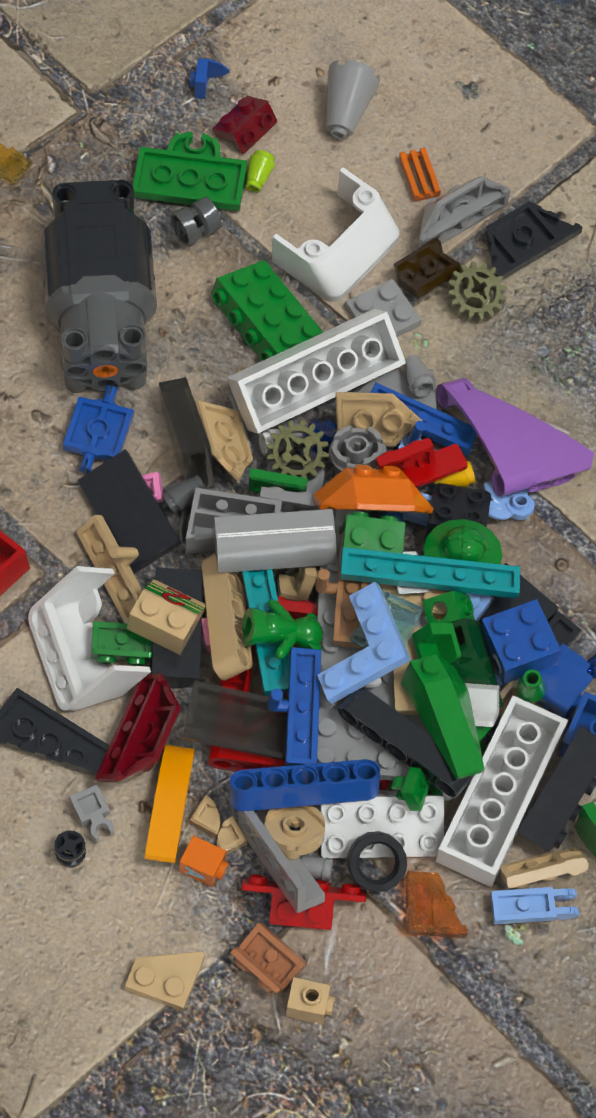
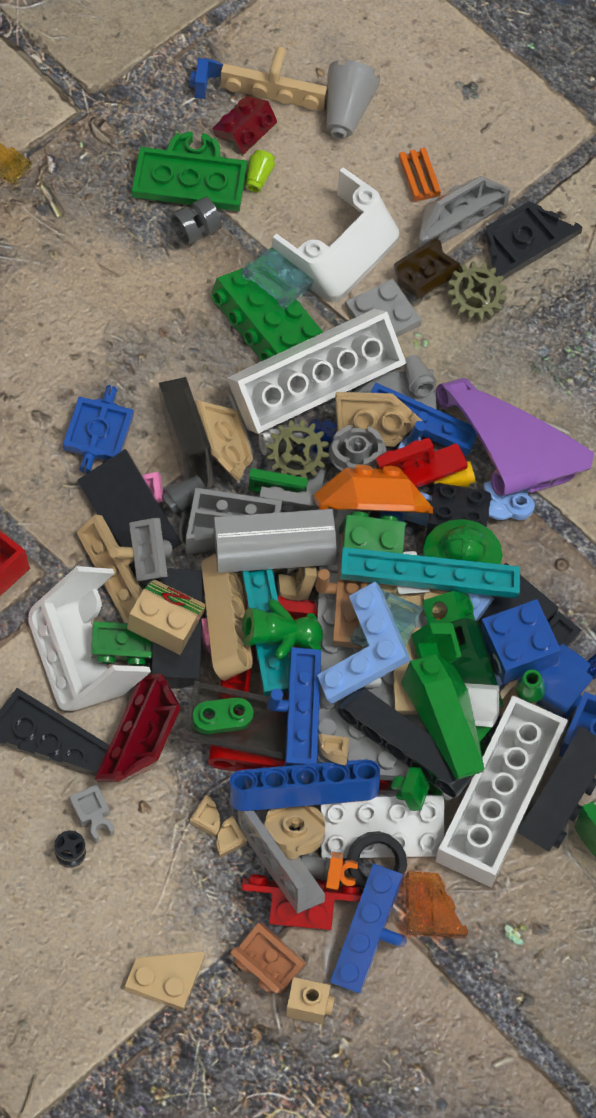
piece [41,179,157,393] -> none
light orange slope [145,745,195,863] -> none
orange brick [179,835,229,888] -> none
light blue hinge [490,887,580,925] -> none
tan hinge [499,847,590,889] -> none
none -> light grey tile [129,518,172,581]
none -> green plate [192,697,254,734]
none -> tan plate [221,47,328,111]
none -> clear light blue plate [241,247,314,309]
none -> tan tile [318,734,349,765]
none -> orange tile [326,851,358,890]
none -> blue plate [330,863,407,994]

